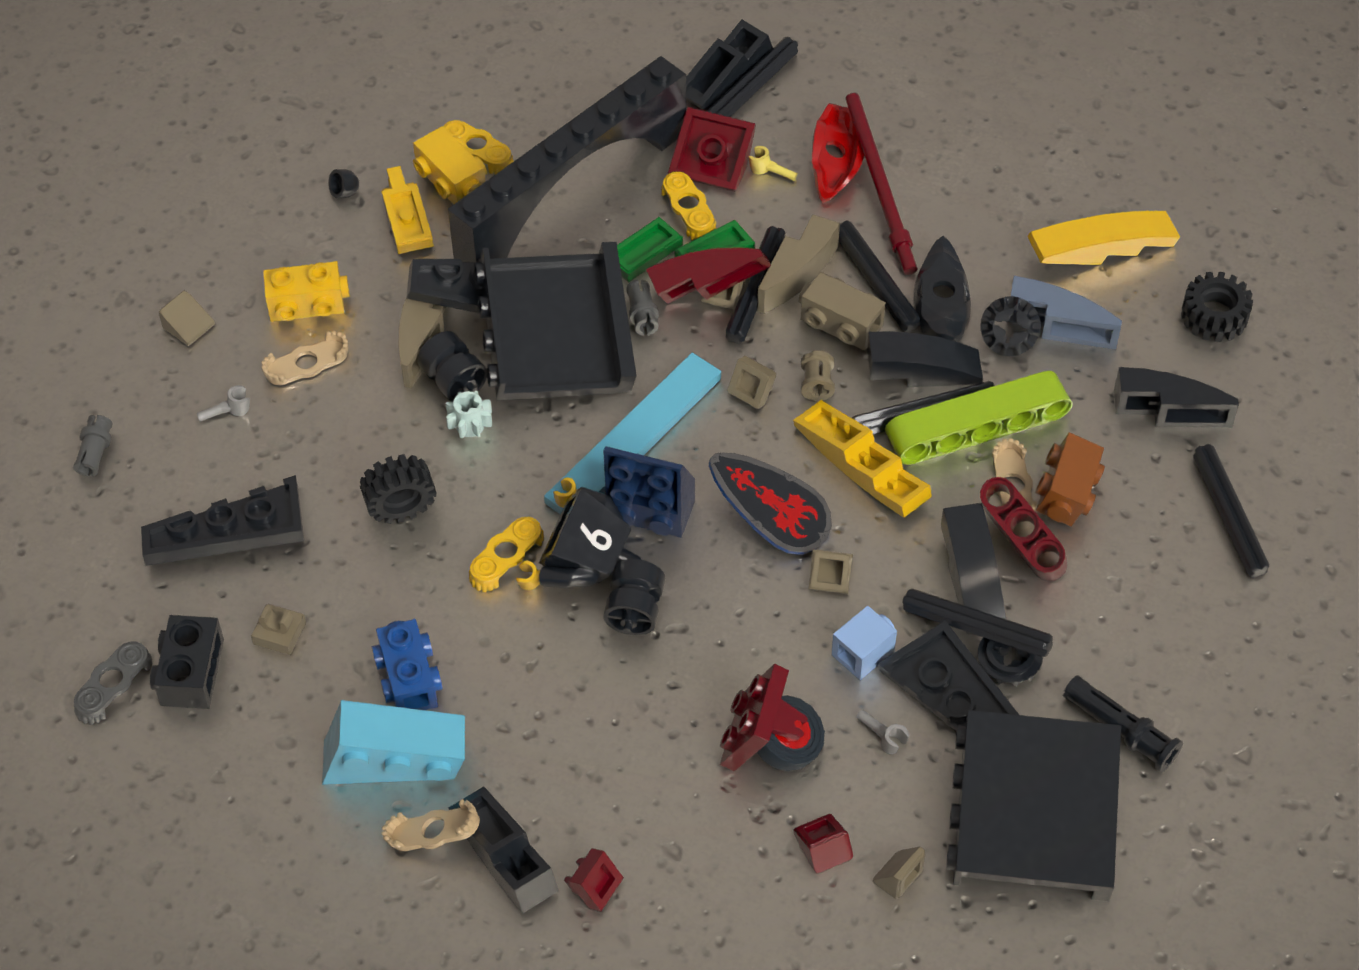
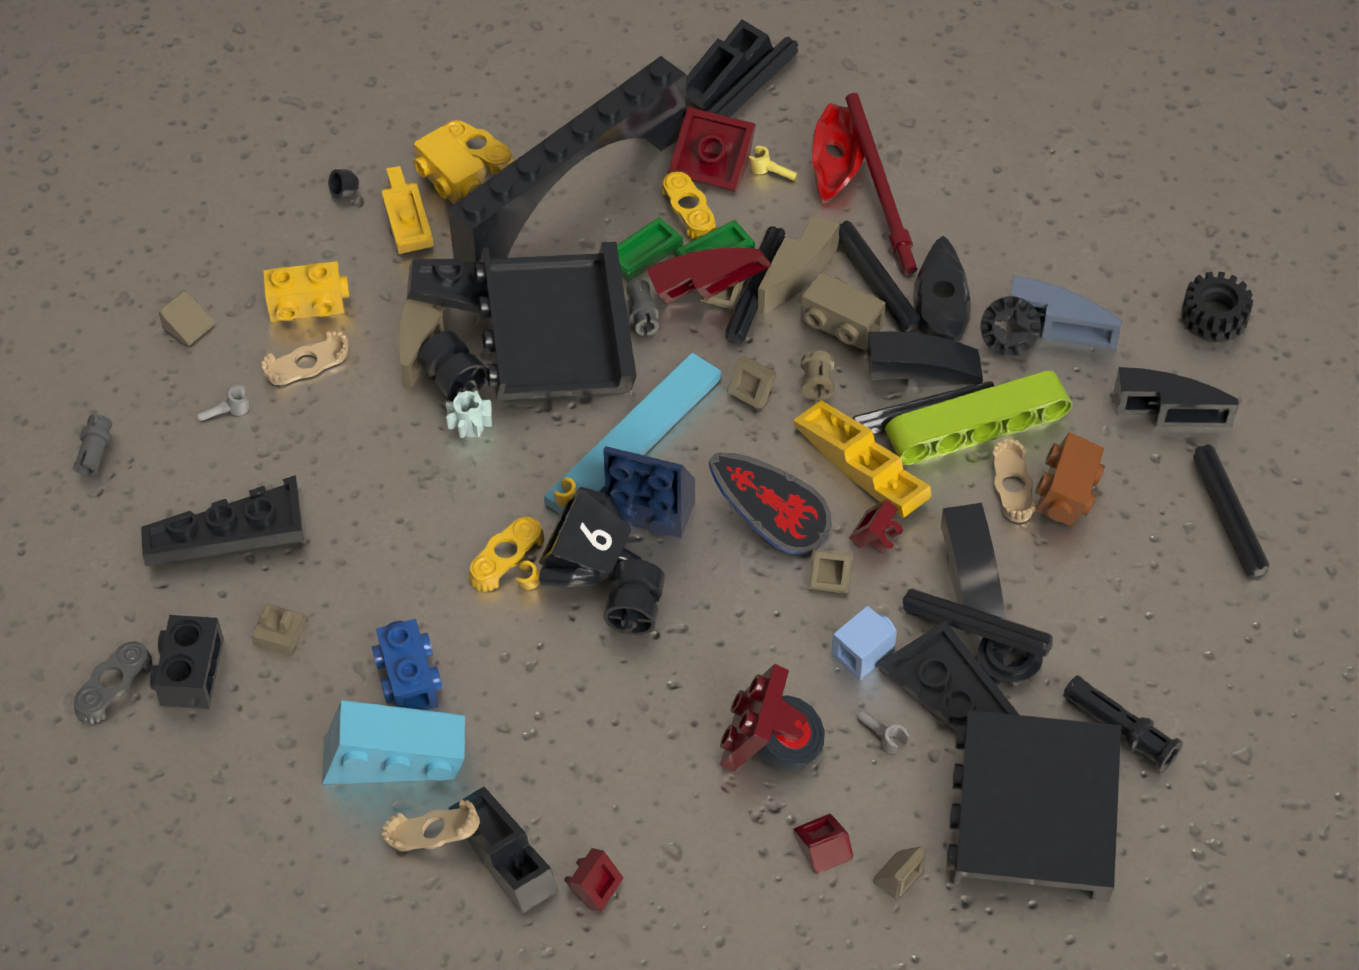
black tyre [360,454,437,524] -> none
dark red beam [980,477,1068,581] -> none
yellow slope [1027,211,1180,265] -> none
none -> dark red tile [849,499,903,553]

